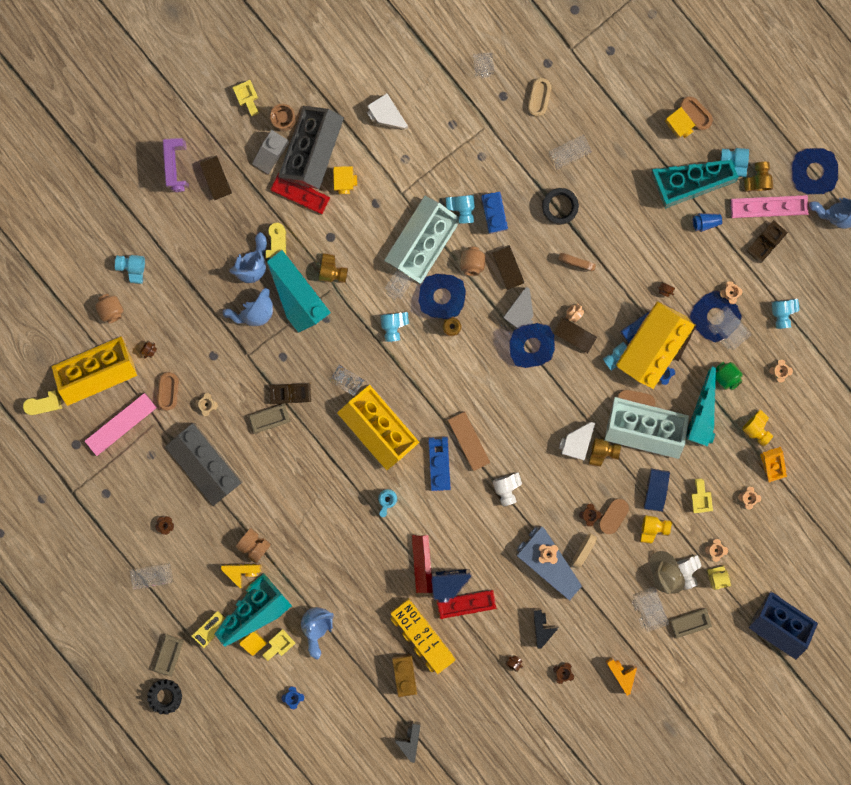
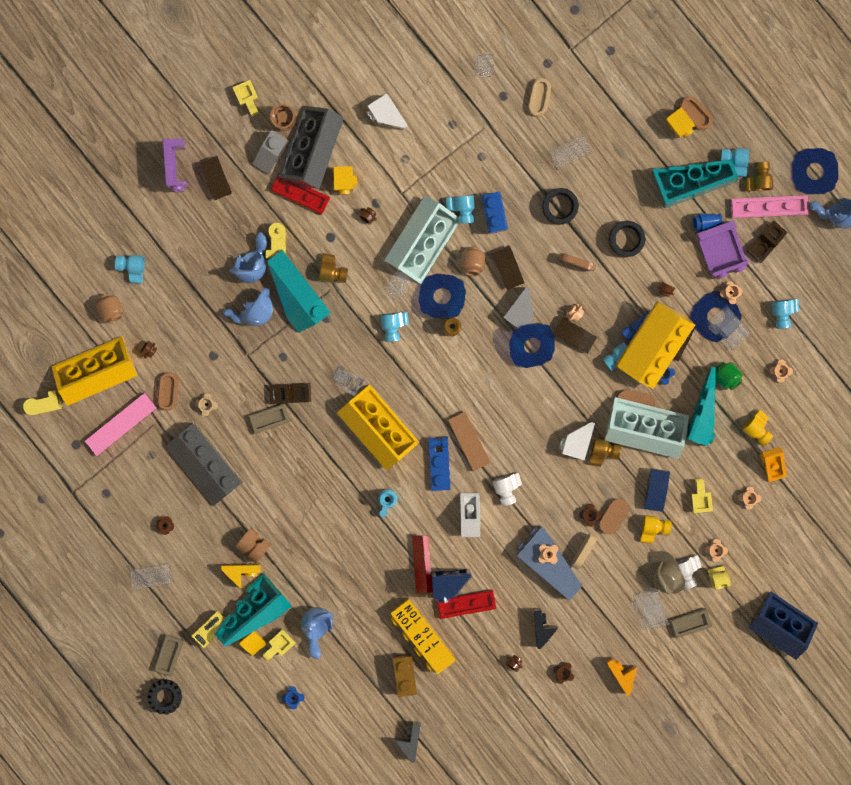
none -> reddish brown plate [359,207,377,225]
none -> white slope [460,493,481,537]
none -> black tyre [608,221,646,258]
none -> medium lavender panel [696,220,749,280]

